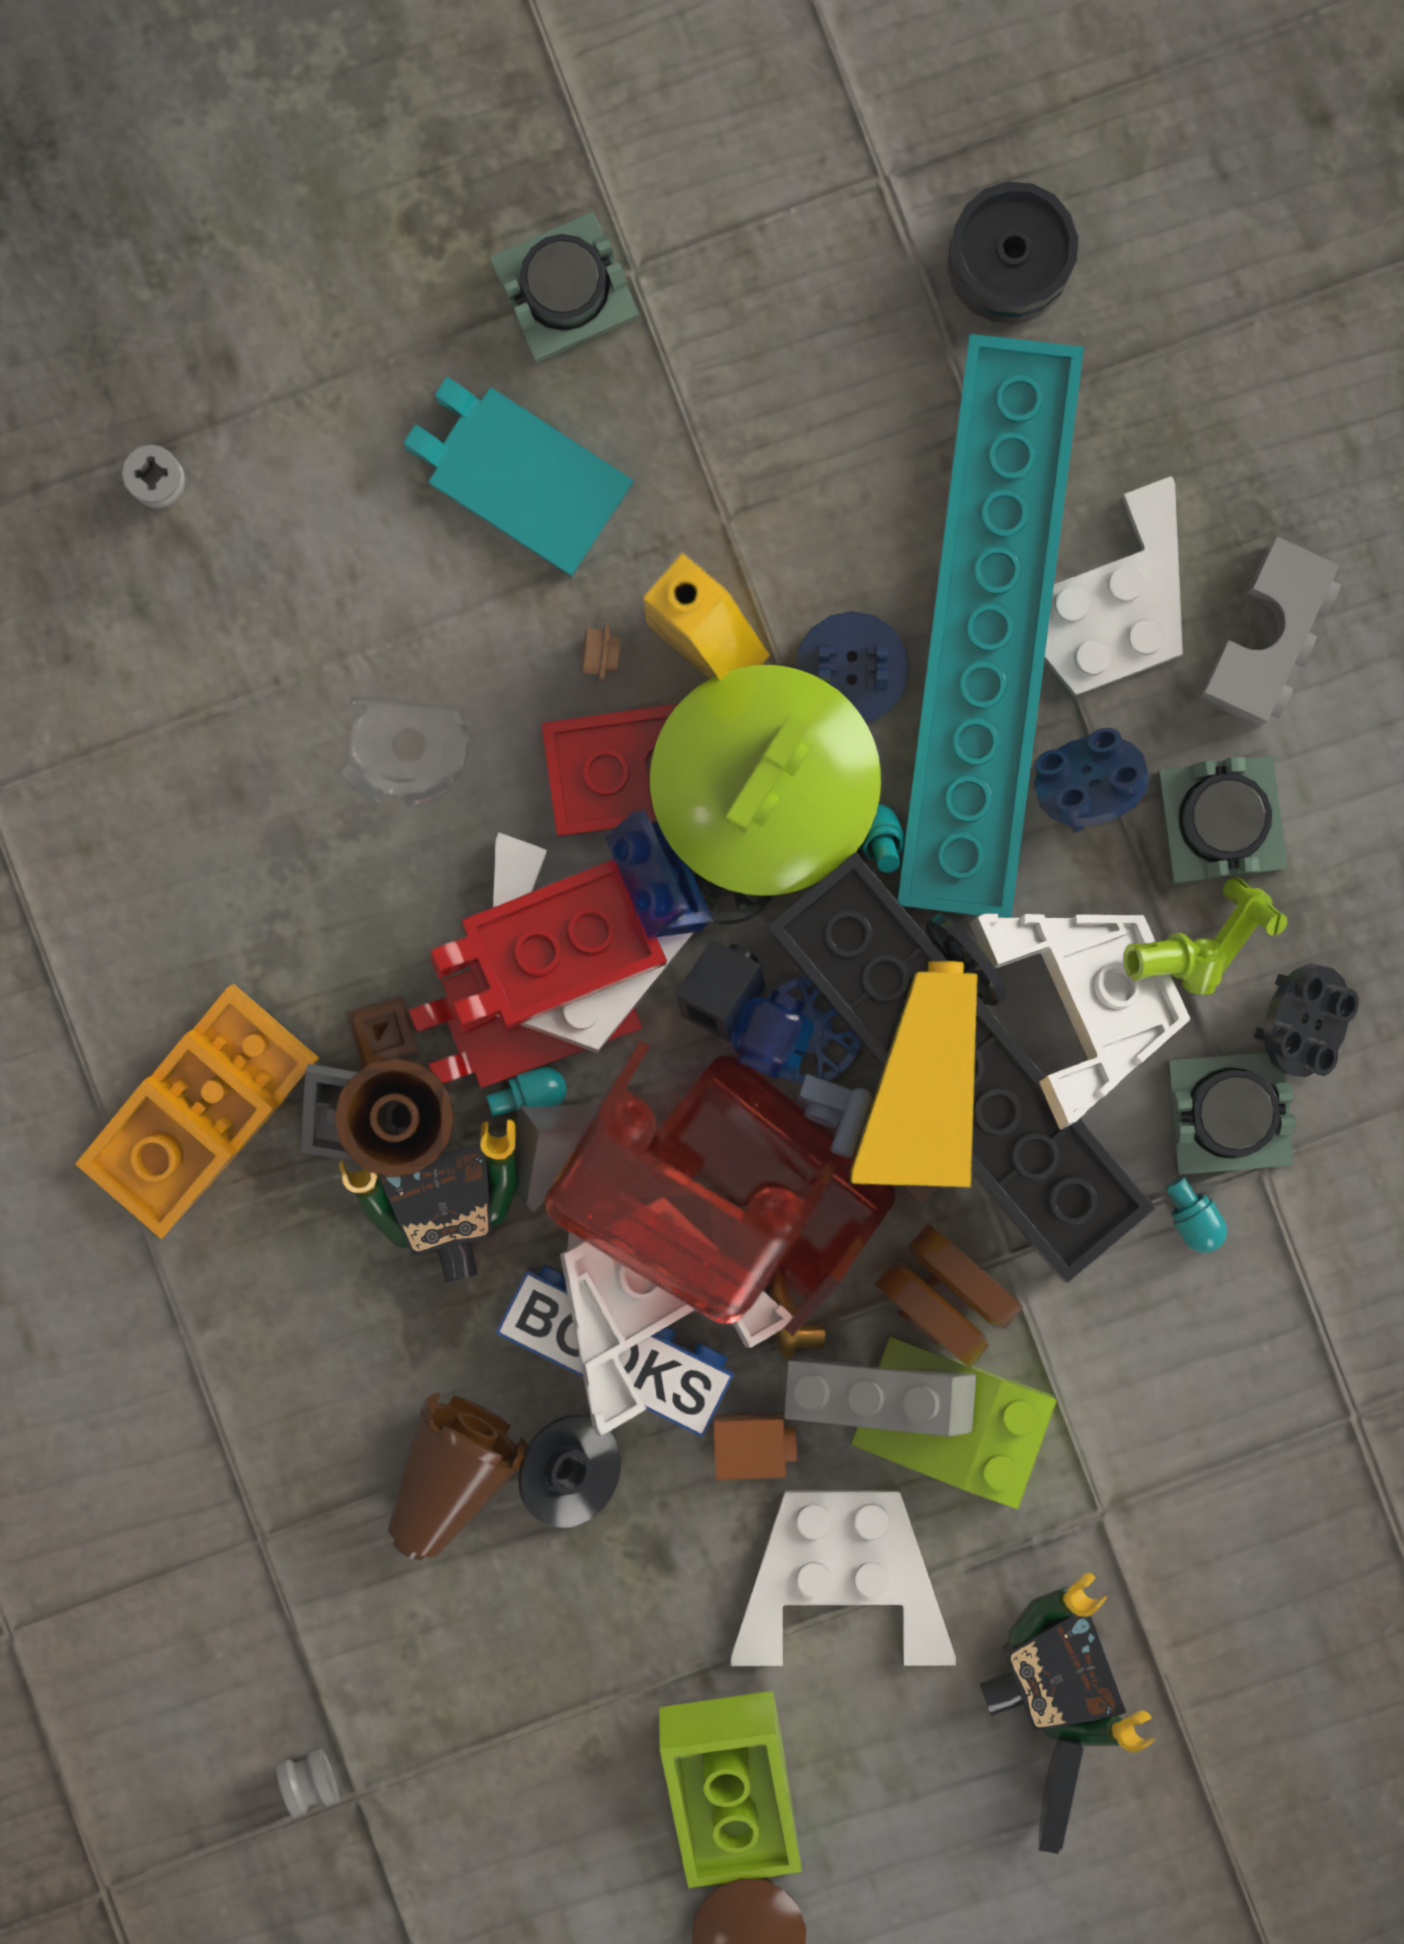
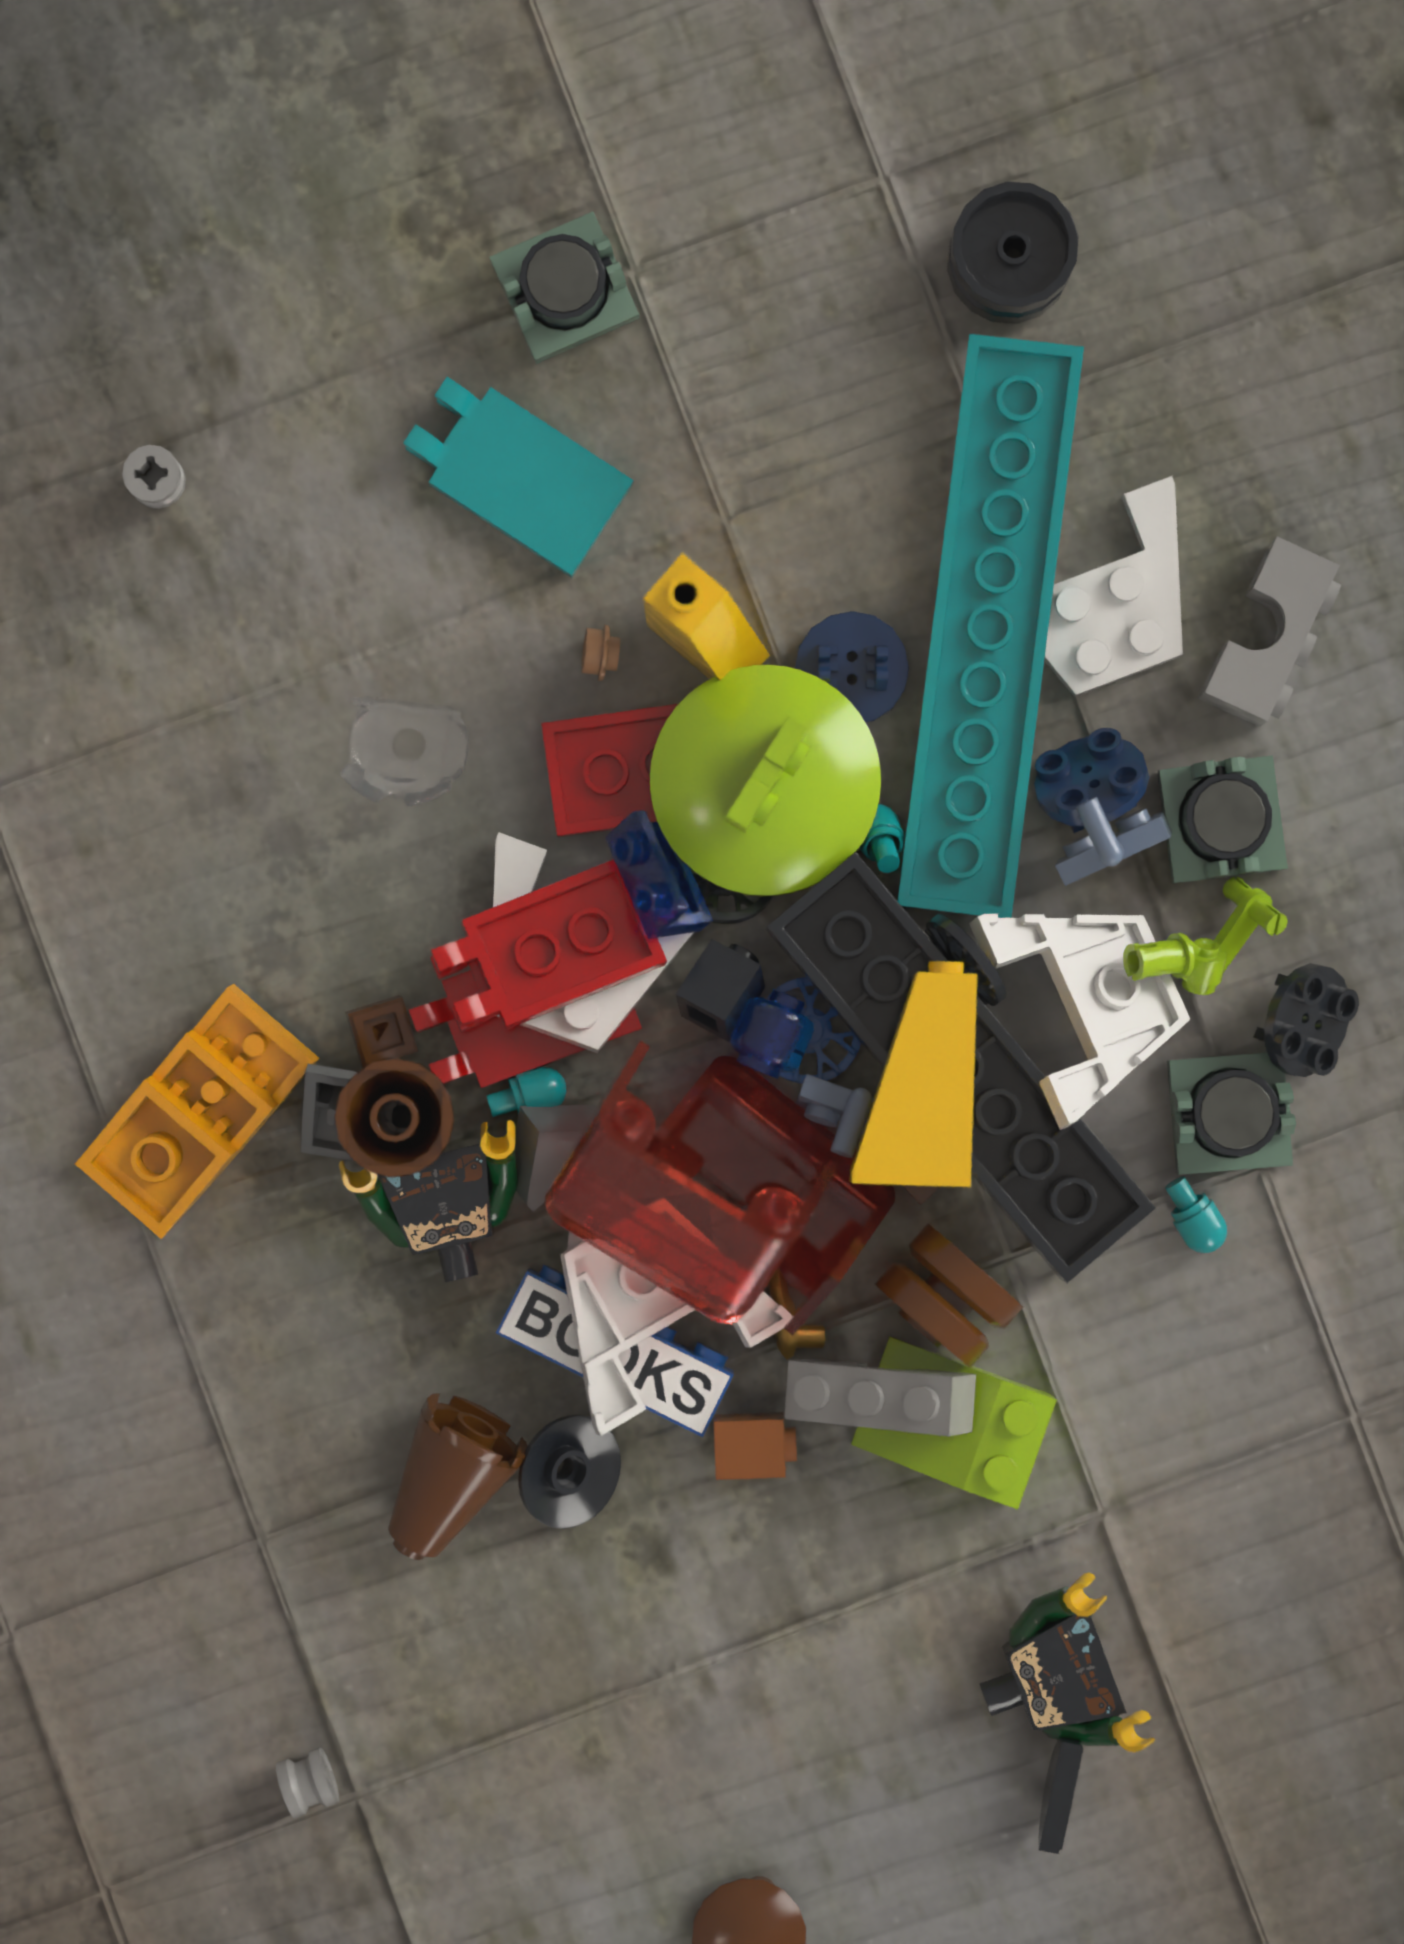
lime slope [659,1691,802,1888] -> none
white wing [731,1490,956,1666] -> none
none -> sand blue plate [1055,797,1172,886]

